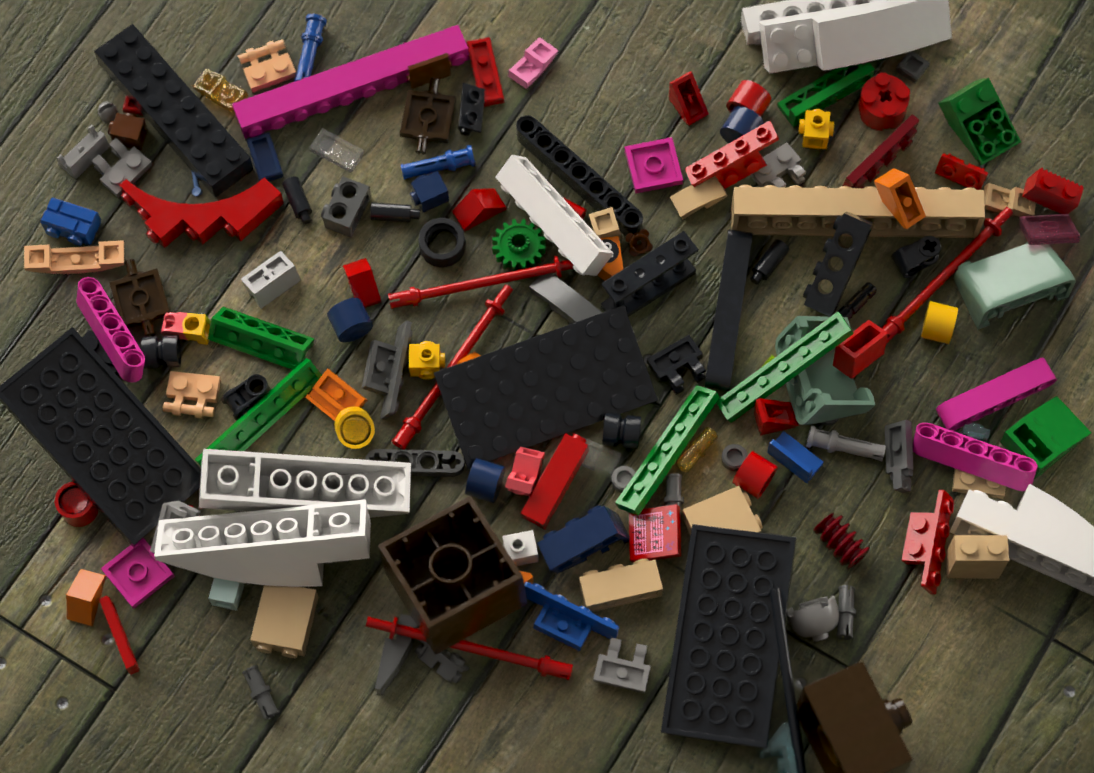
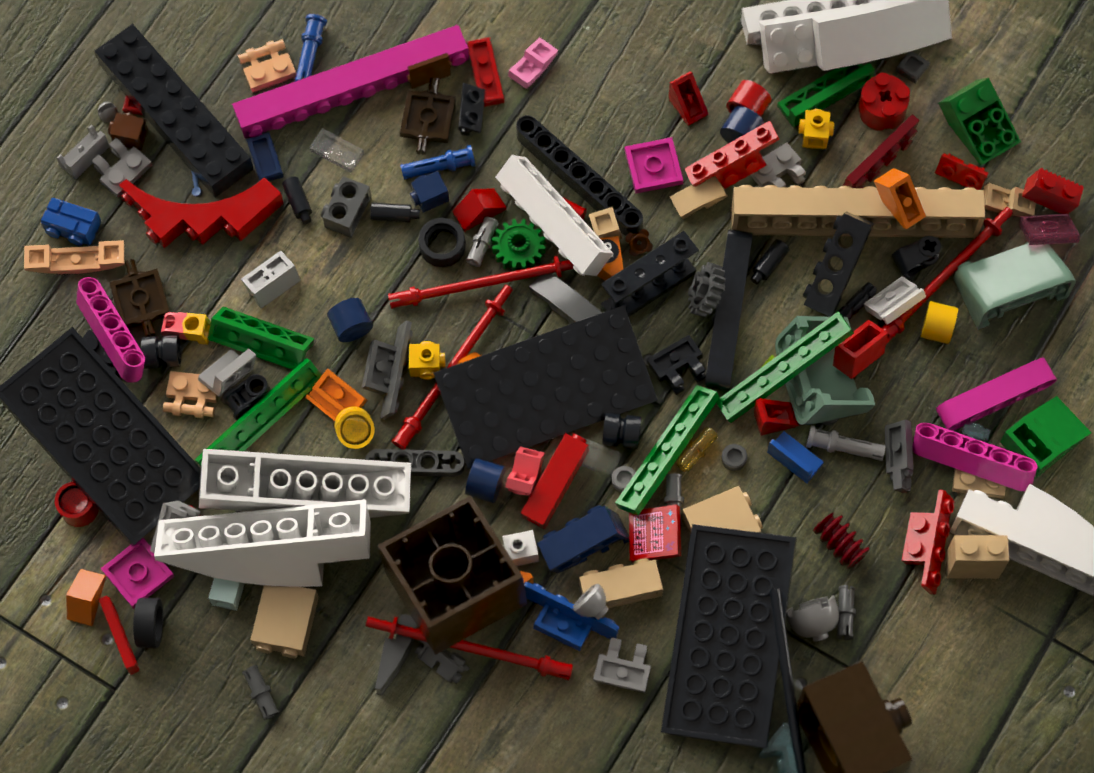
clear yellow slope [193,68,248,114] -> none
red slope [343,258,382,308] -> none
red piece [732,451,778,499] -> none
none -> black tyre [133,598,163,648]
none -> light grey panel [198,349,256,397]
none -> light grey pin [466,217,499,267]
none -> light grey brick [573,584,609,620]
none -> dark grey gear [688,262,726,317]
none -> white plate [864,276,926,325]

